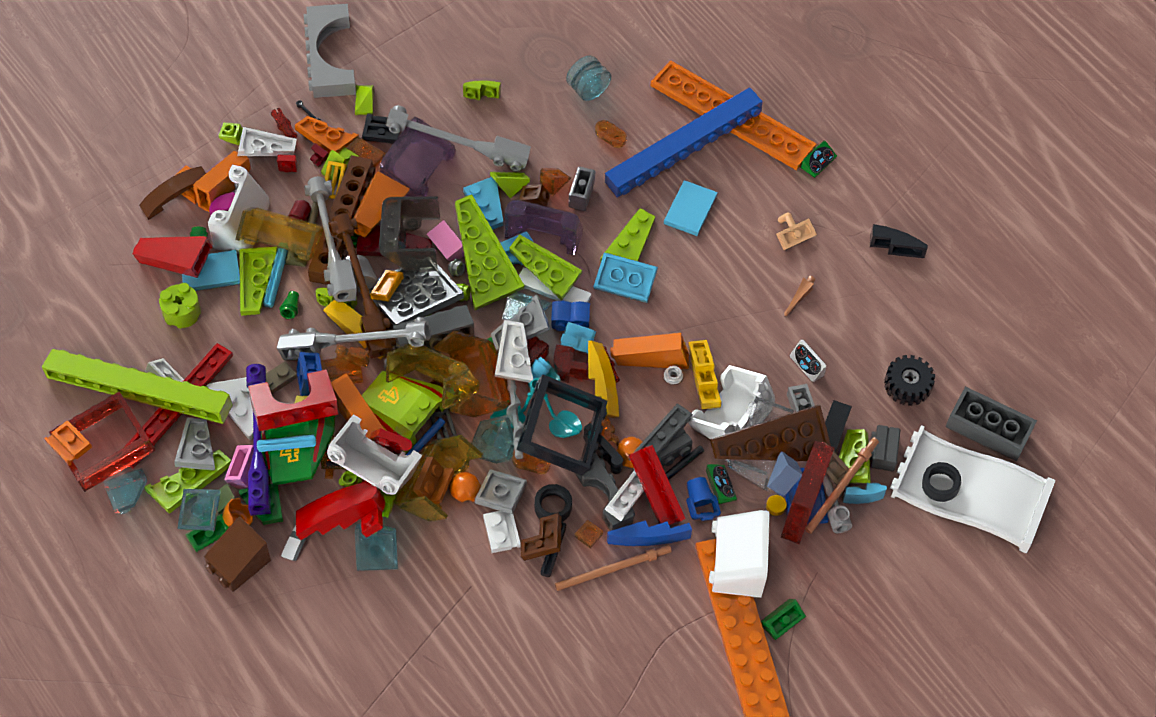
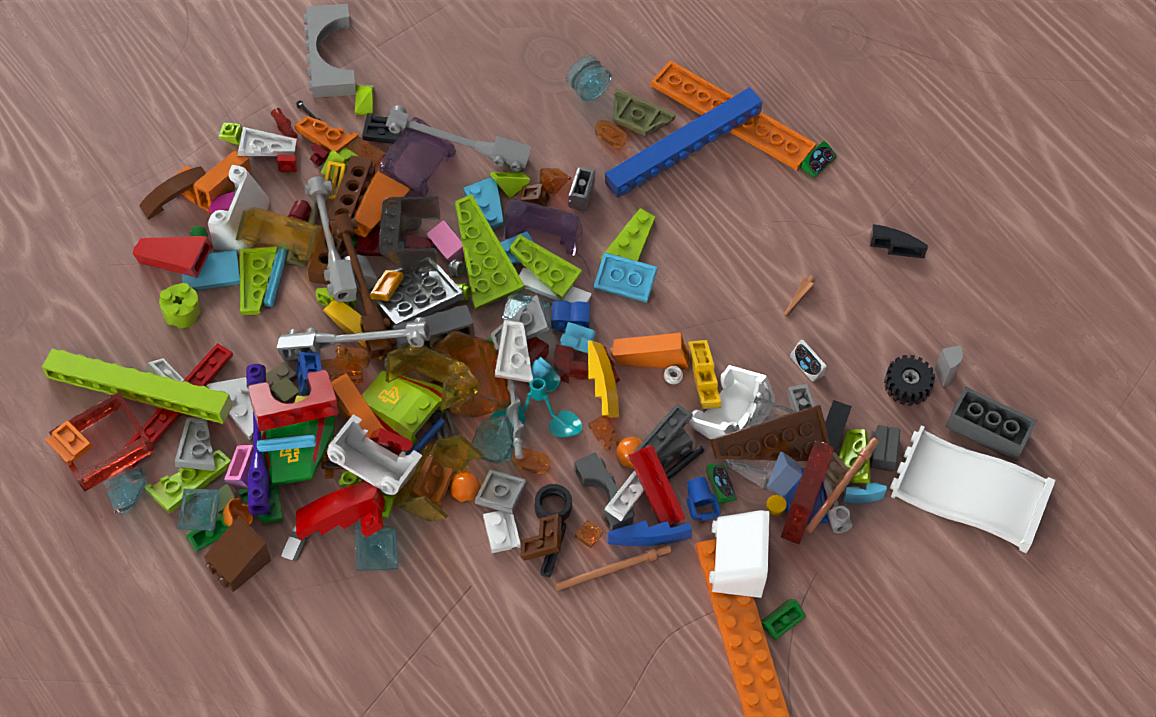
green cone [279,291,299,319] -> none
lime slope [463,81,501,100] -> none
black window [516,375,607,476] -> none
black plate [583,423,623,474] -> none
medium azure tile [664,180,718,236] -> none
light nougat plate [776,213,817,250] -> none
black tyre [922,462,961,502] -> none
none -> olive slope [270,376,300,403]
none -> olive wing [614,88,676,136]
none -> light grey brick [935,345,963,388]

